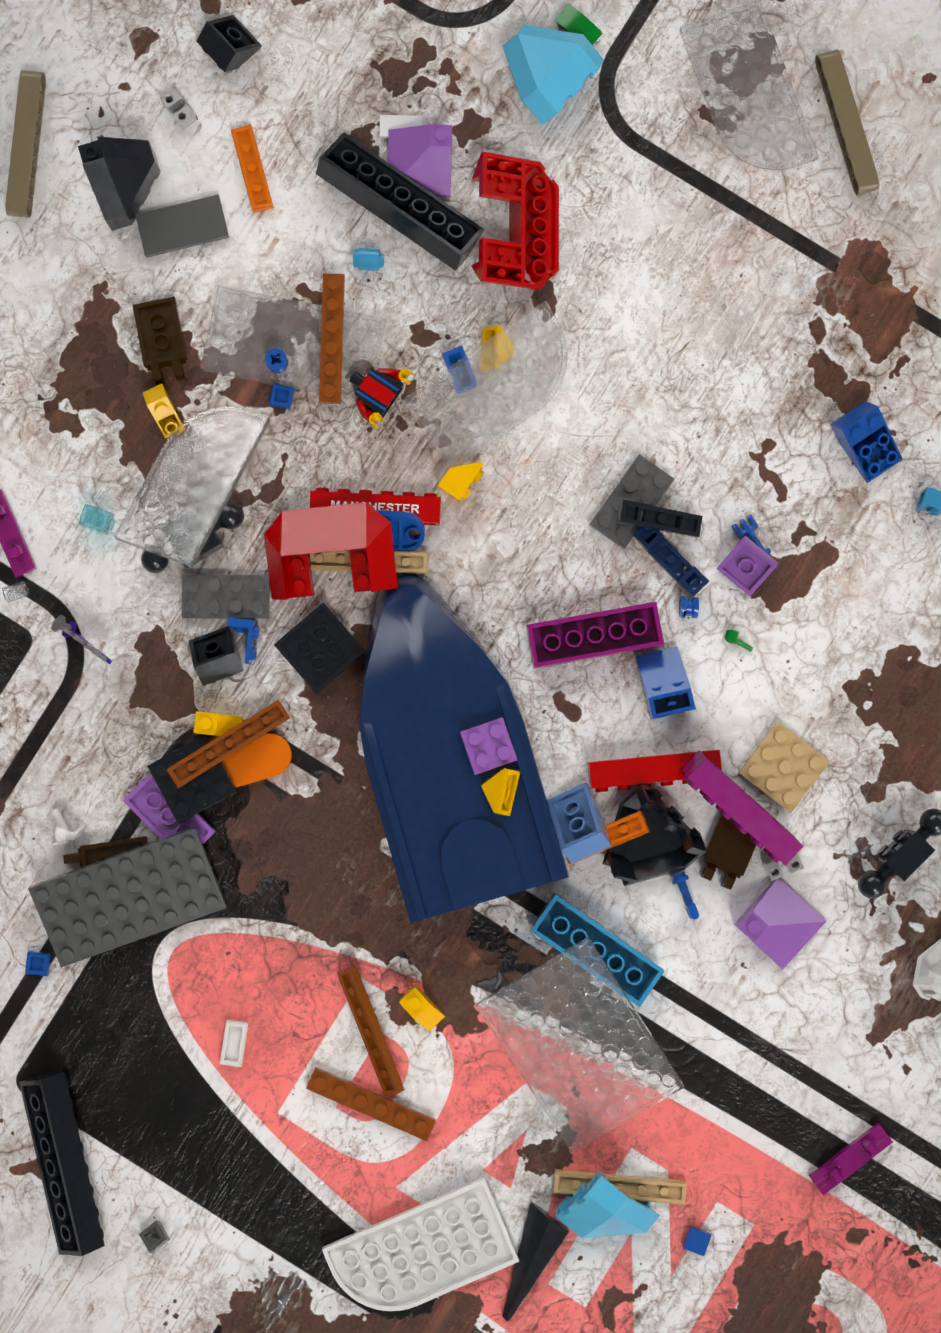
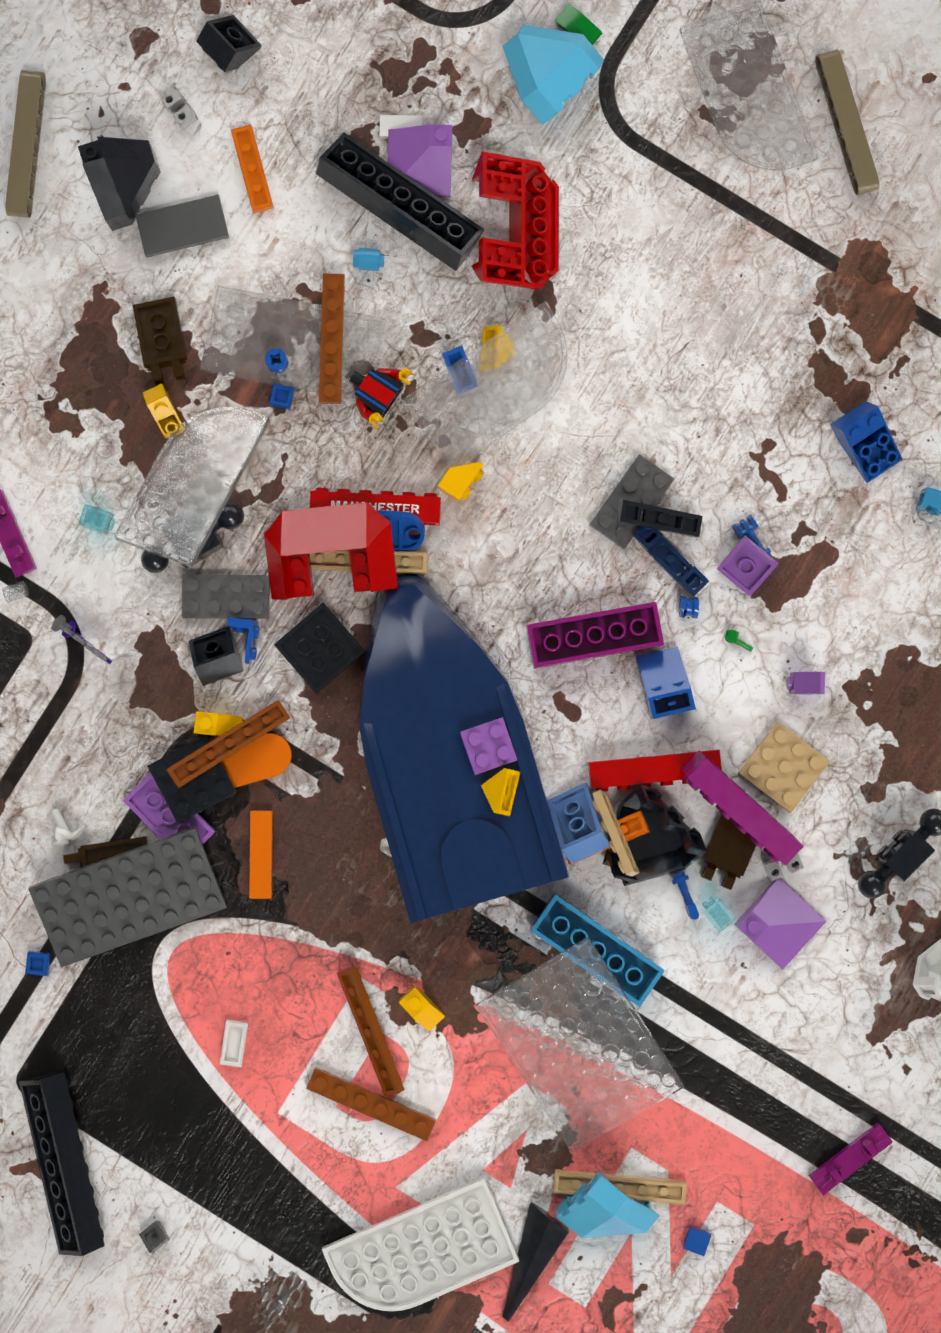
none -> orange tile [249,811,273,899]
none -> tan plate [592,790,640,876]
none -> clear light blue brick [700,896,736,933]
none -> medium lavender slope [786,672,825,695]

